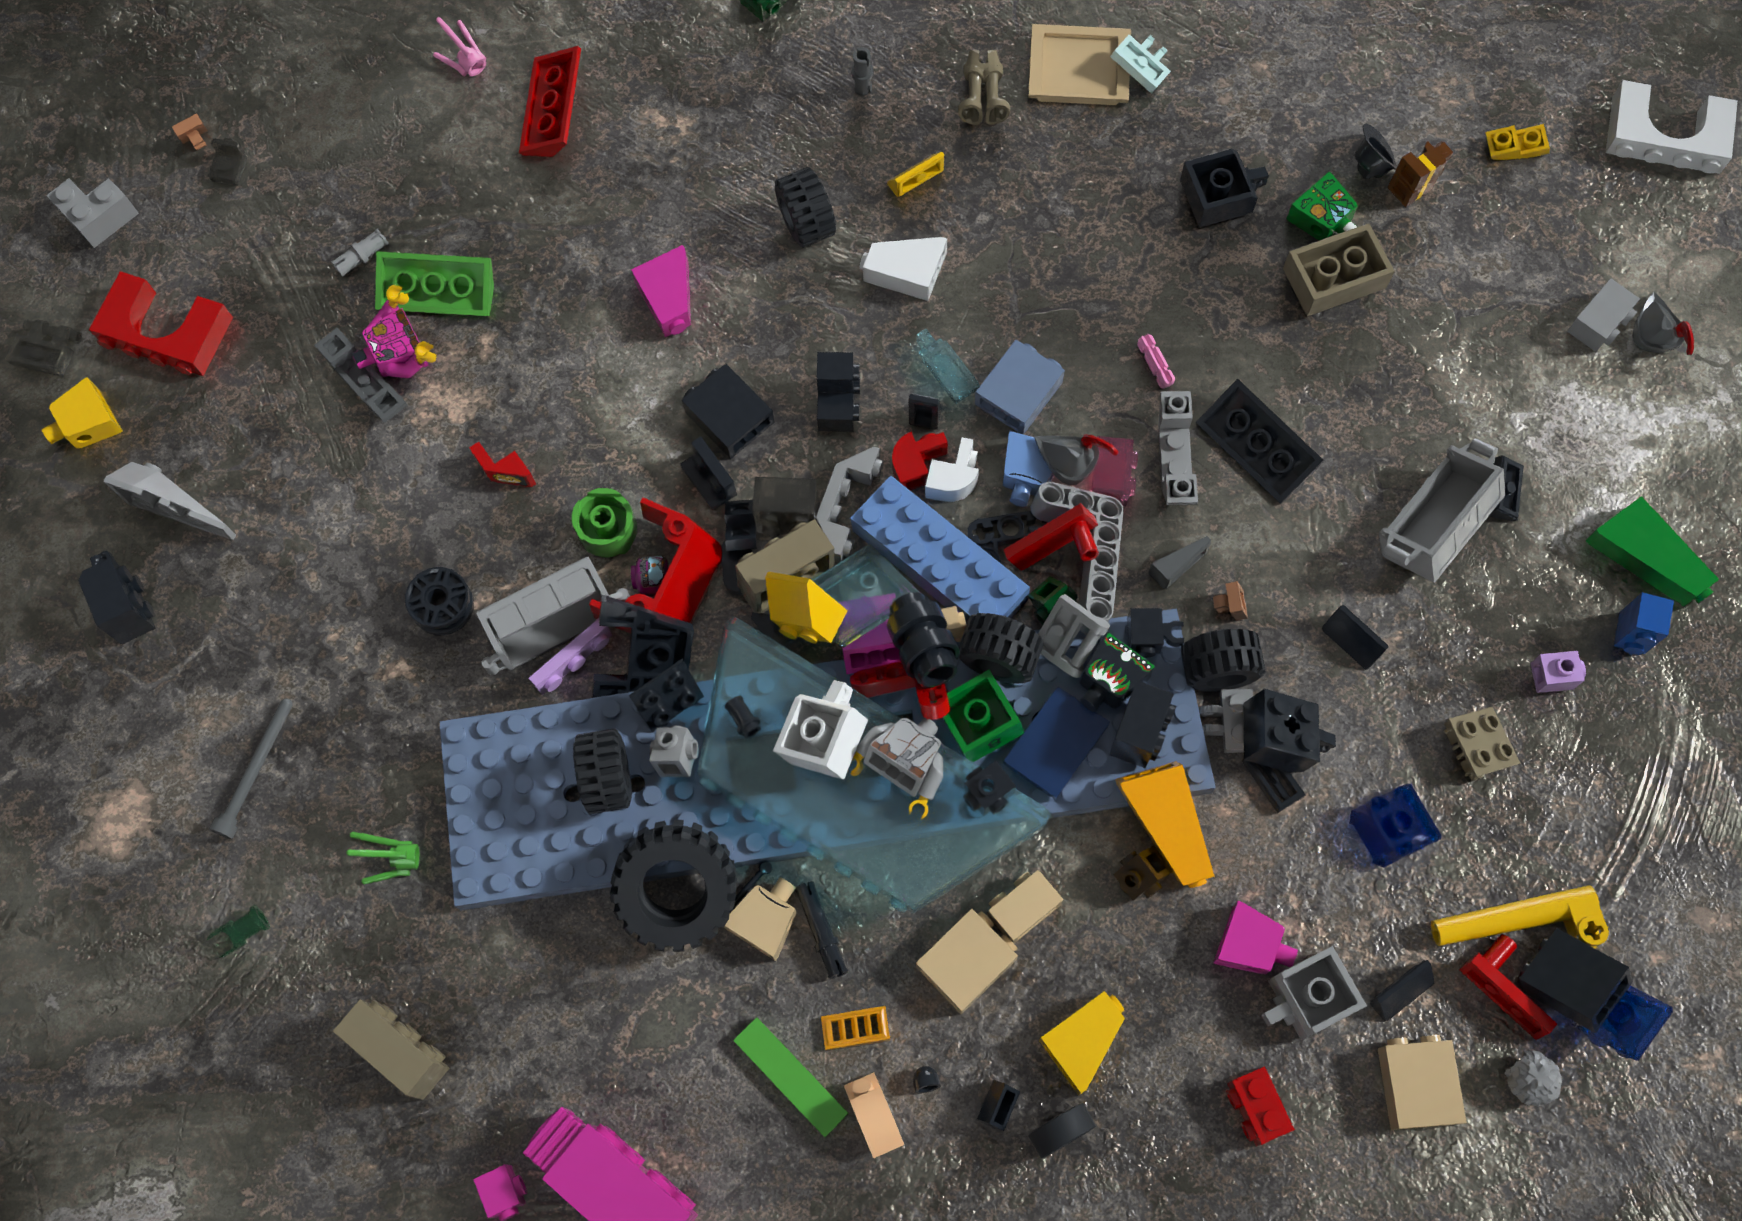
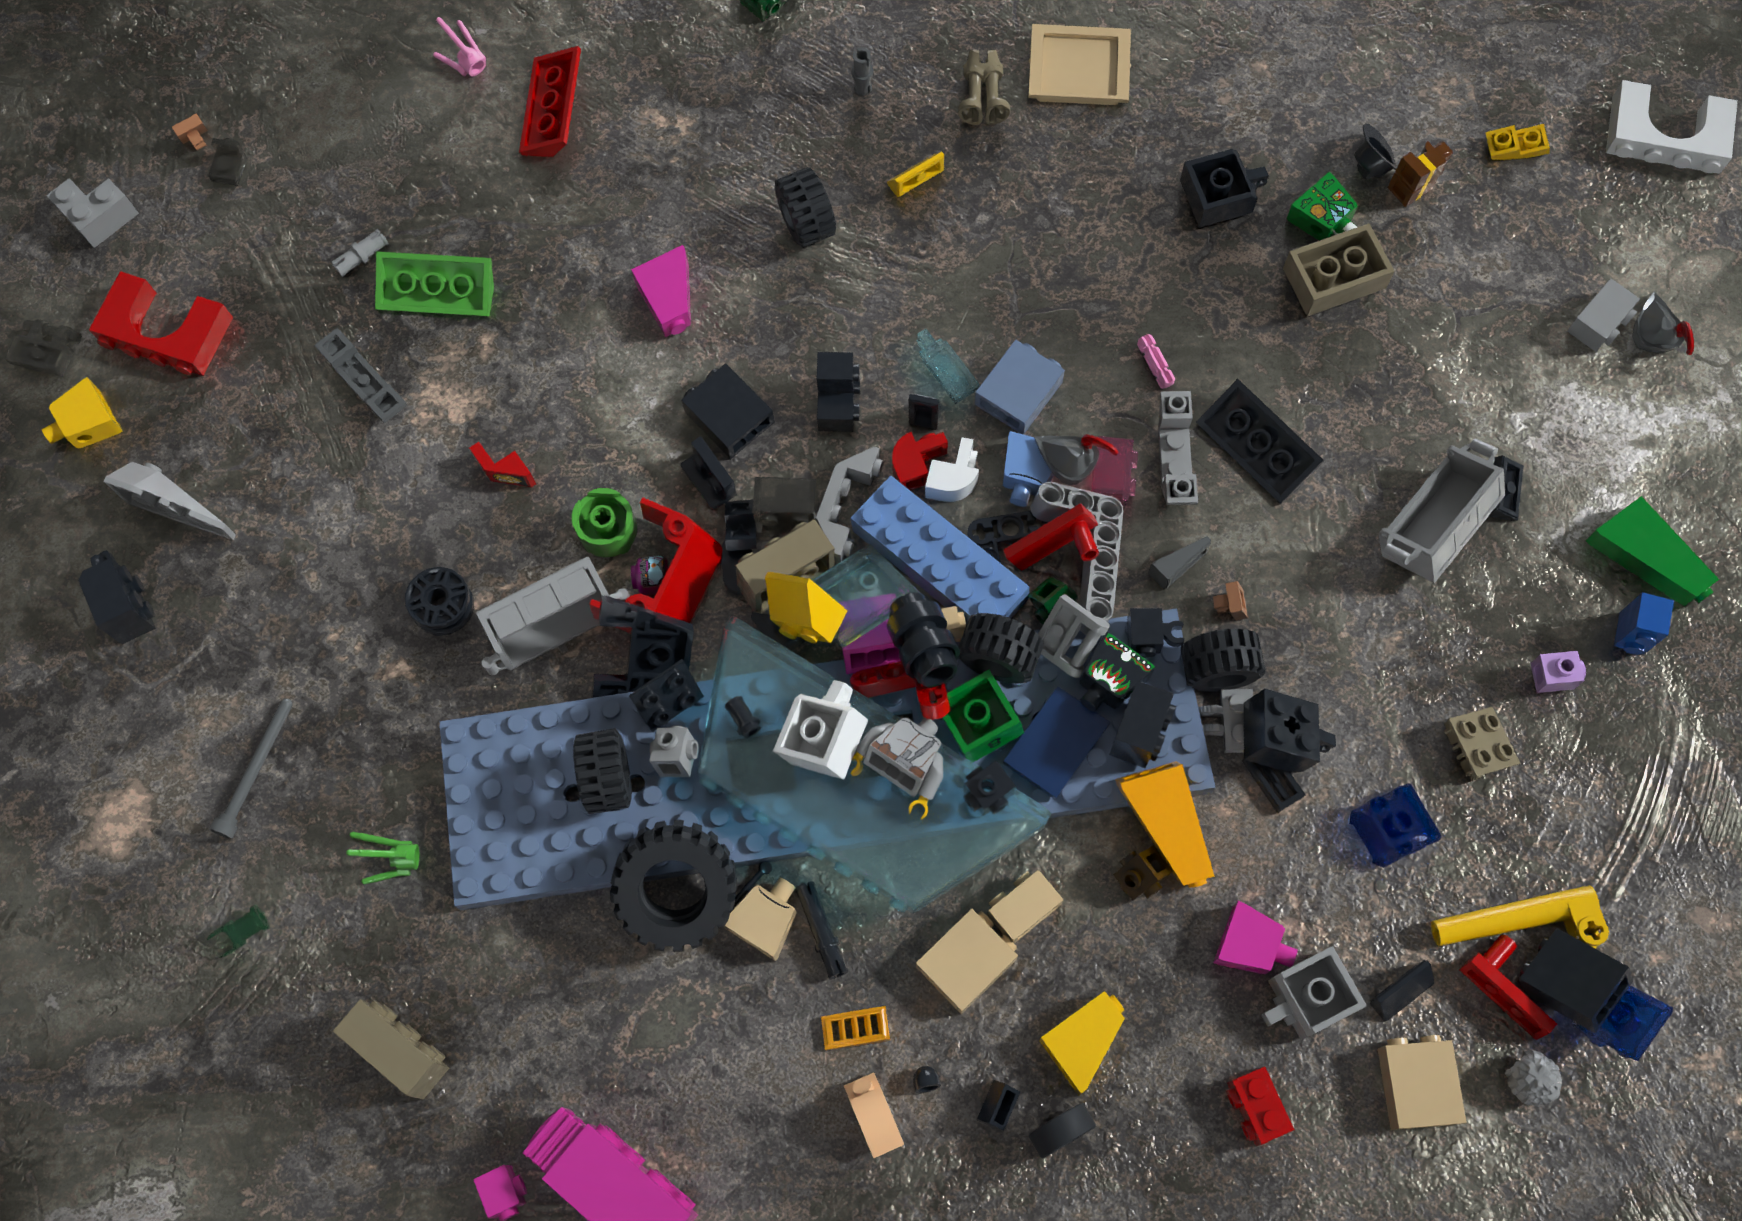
torso [352,285,437,378] -> none
lavender plate [529,618,612,695] -> none
bright green tile [733,1017,849,1138] -> none
white slope [860,237,947,301] -> none
light aqua hinge [1110,35,1171,94] -> none
black slope [1322,605,1389,670] -> none

